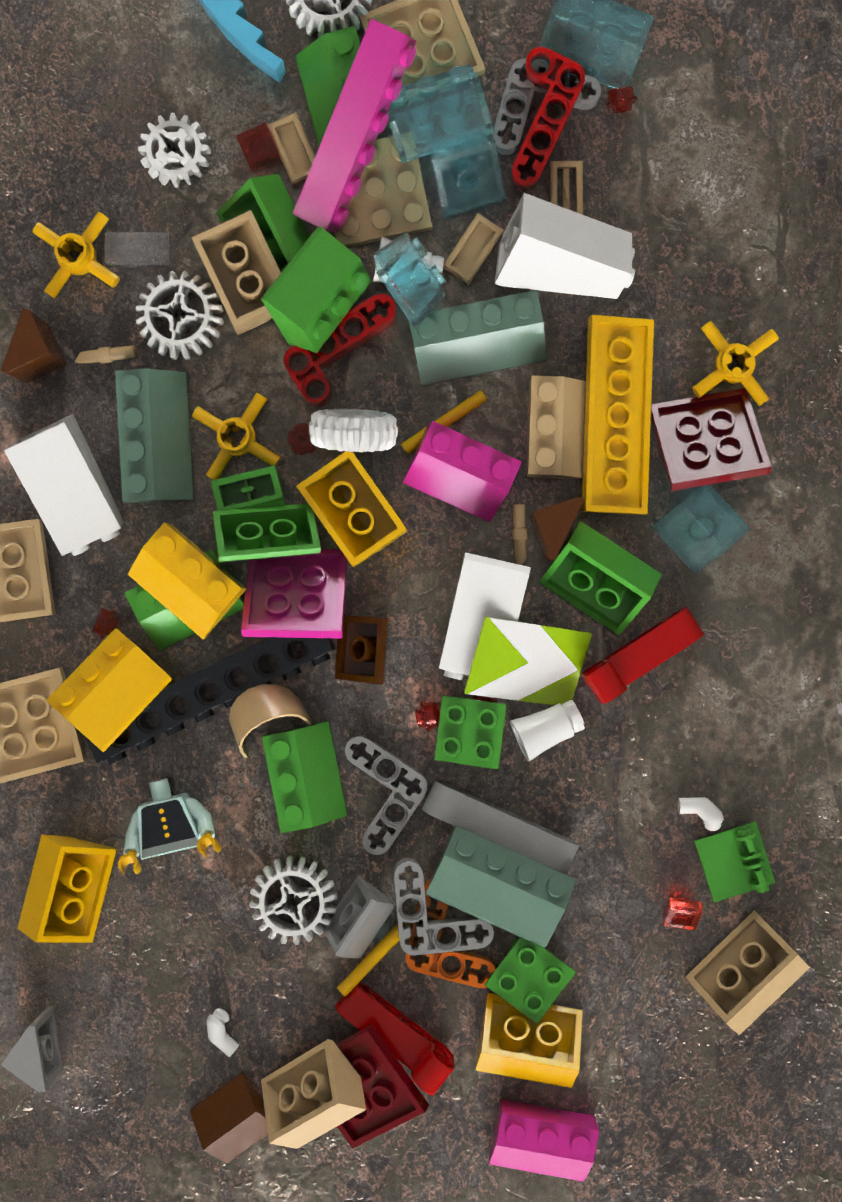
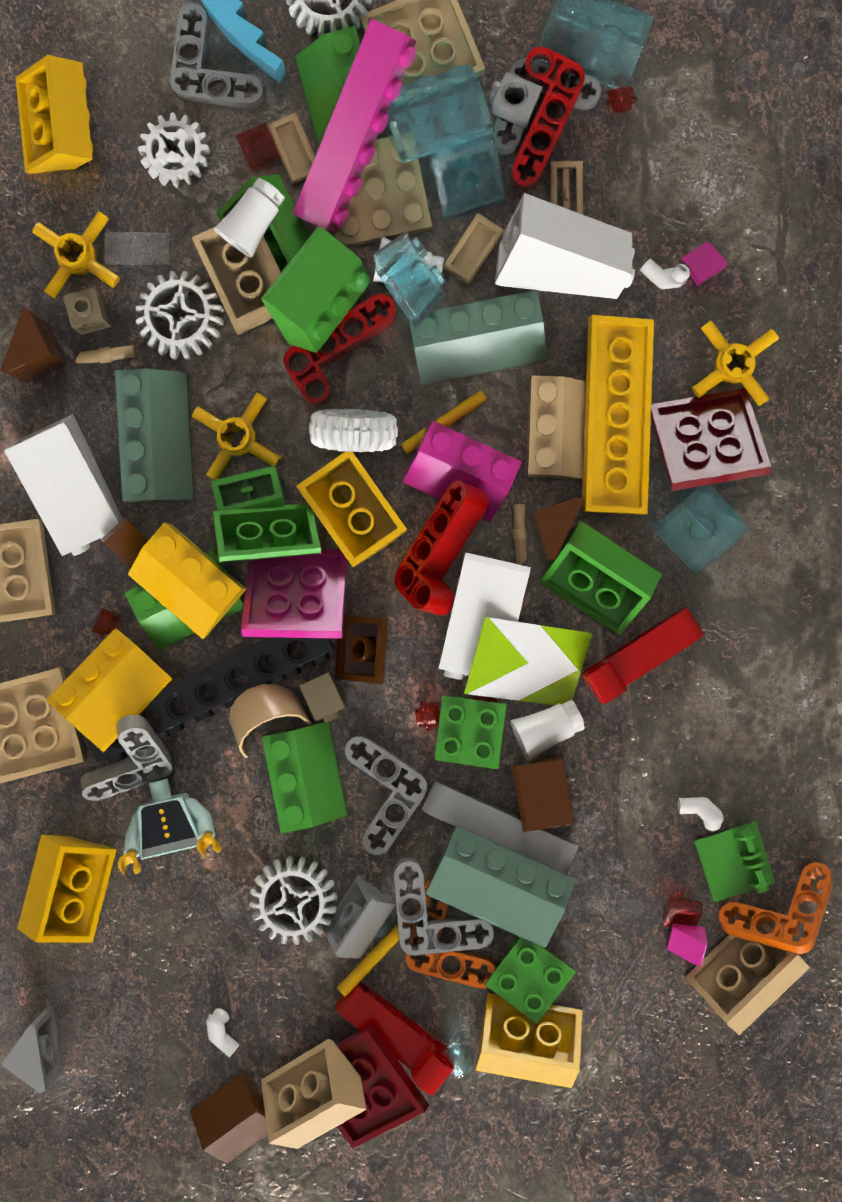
clear red plate [287,423,317,455] -> none
dark pink slope [488,1099,599,1182] -> none
none -> yellow slope [15,54,93,174]
none -> dark tan brick [63,287,112,335]
none -> light grey beam [80,715,173,801]
none -> reddish brown tile [102,517,149,569]
none -> light grey beam [170,3,265,109]
none -> white plant [213,178,285,258]
none -> dark tan brick [299,671,347,723]
none -> red beam [394,481,489,616]
none -> clear light blue piece [443,1043,475,1078]
none -> light grey brick [489,72,543,129]
none -> reddish brown slope [512,753,574,832]
none -> white arm [639,258,690,289]
none -> dark pink slope [667,923,707,966]
none -> dark pink slope [680,241,728,287]
none -> orange beam [719,862,833,954]

